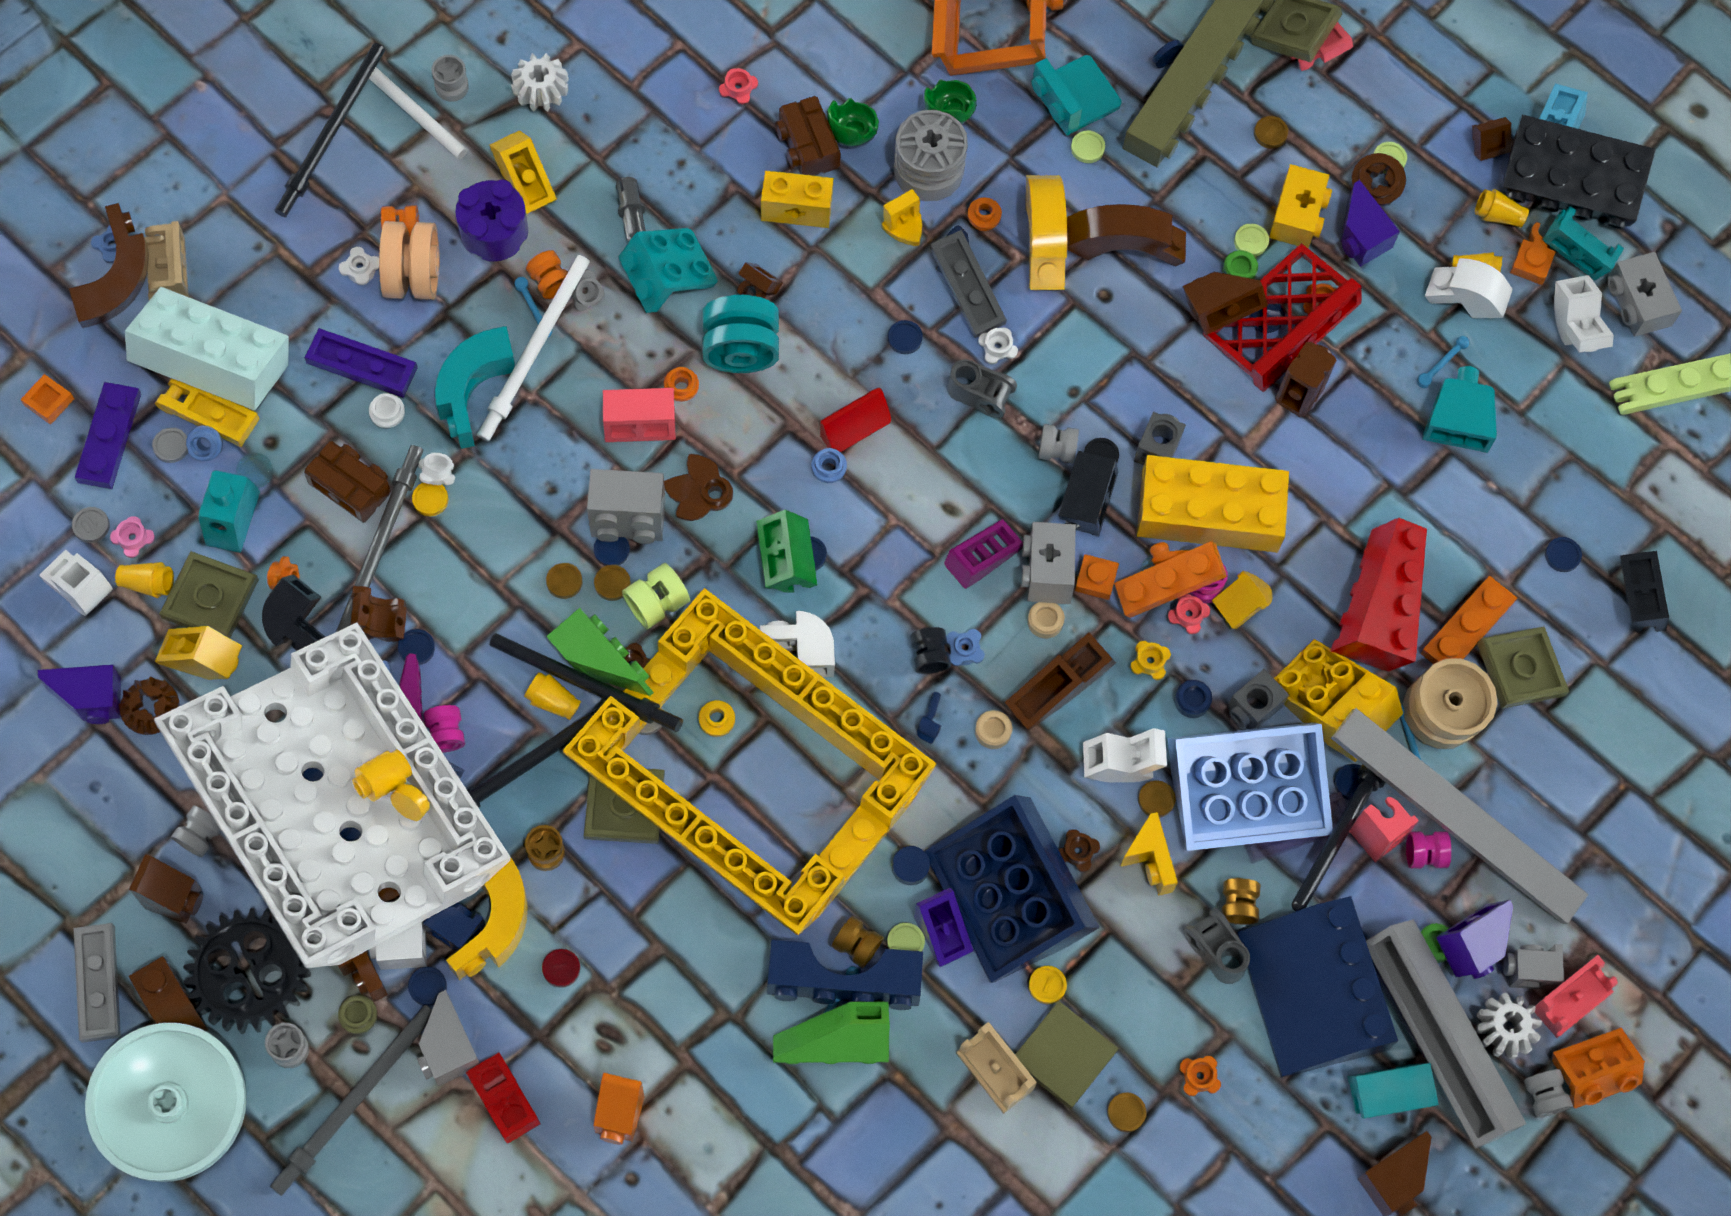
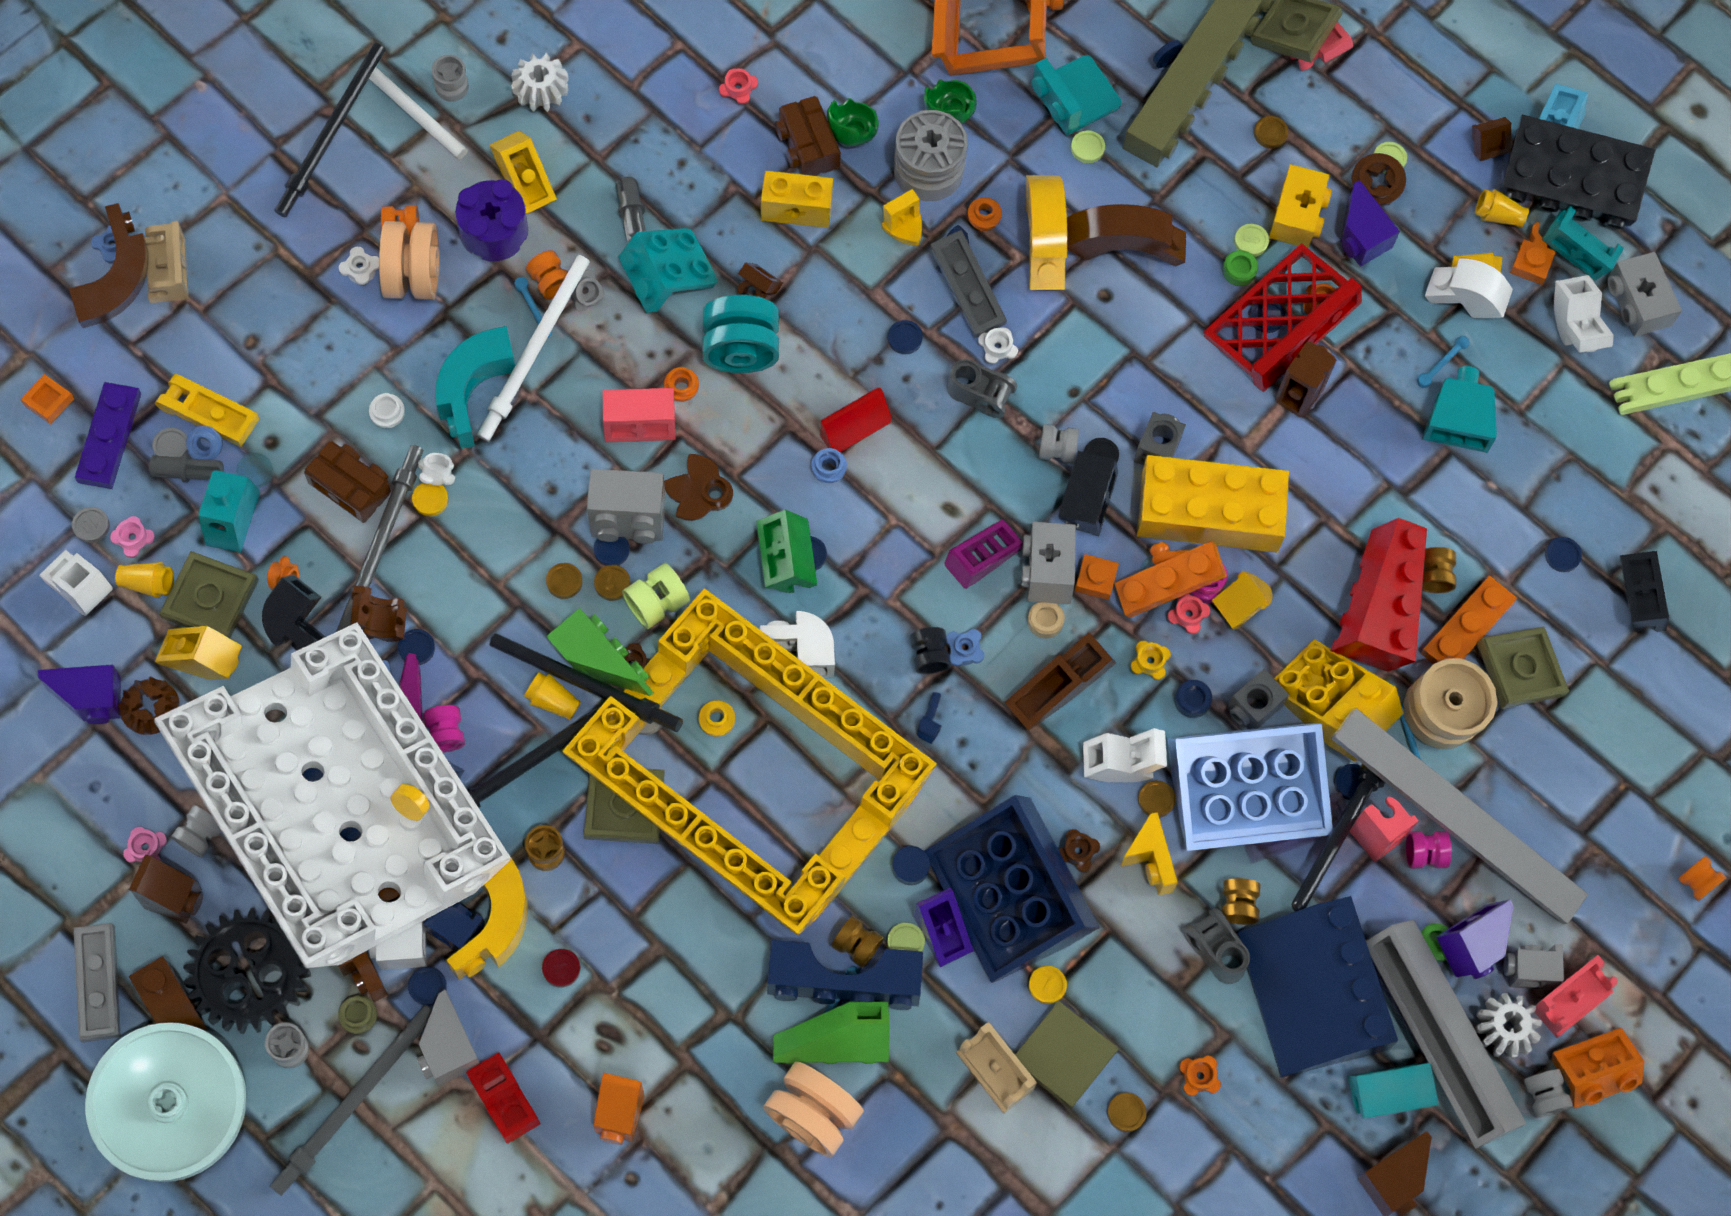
light aqua brick [125,287,289,410] -> none
dark purple plate [304,328,418,398] -> none
yellow brick [352,749,412,802] -> none
tan tile [975,710,1012,749] -> none
reddish brown slope [1183,271,1268,335] -> none
none -> bright pink plate [123,827,167,863]
none -> dark grey axle [149,454,224,483]
none -> light nougat wheel [763,1062,864,1158]
none -> pearl gold wheel [1422,547,1457,594]
none -> orange wheel [1678,855,1726,901]

